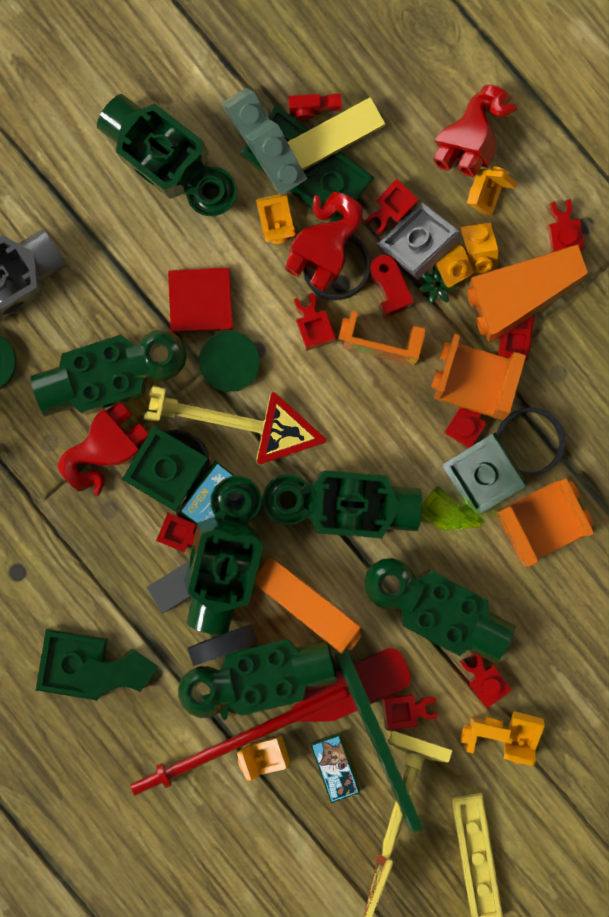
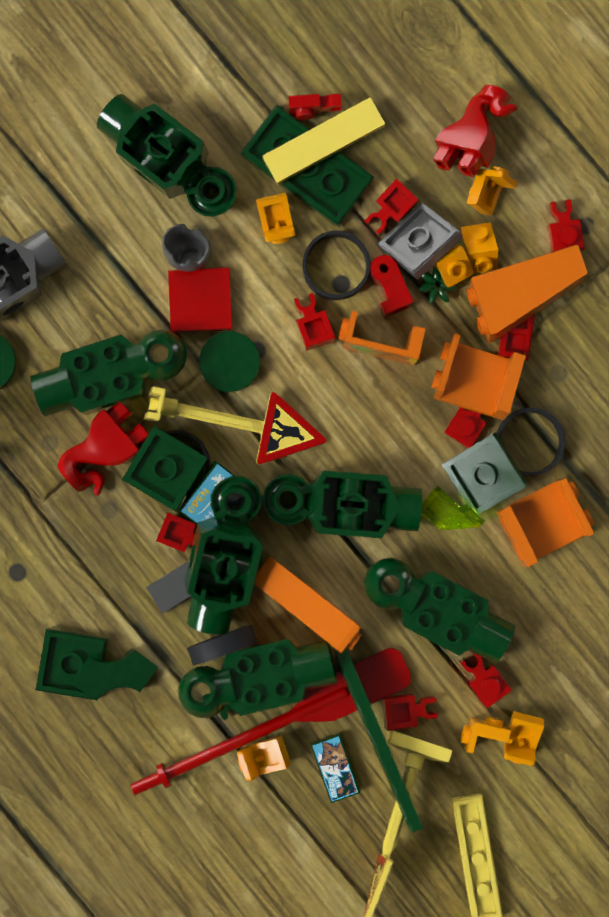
sand green arch [220,88,307,195] -> none
red hips [285,192,363,292] -> none
none -> dark grey hair [162,224,211,272]

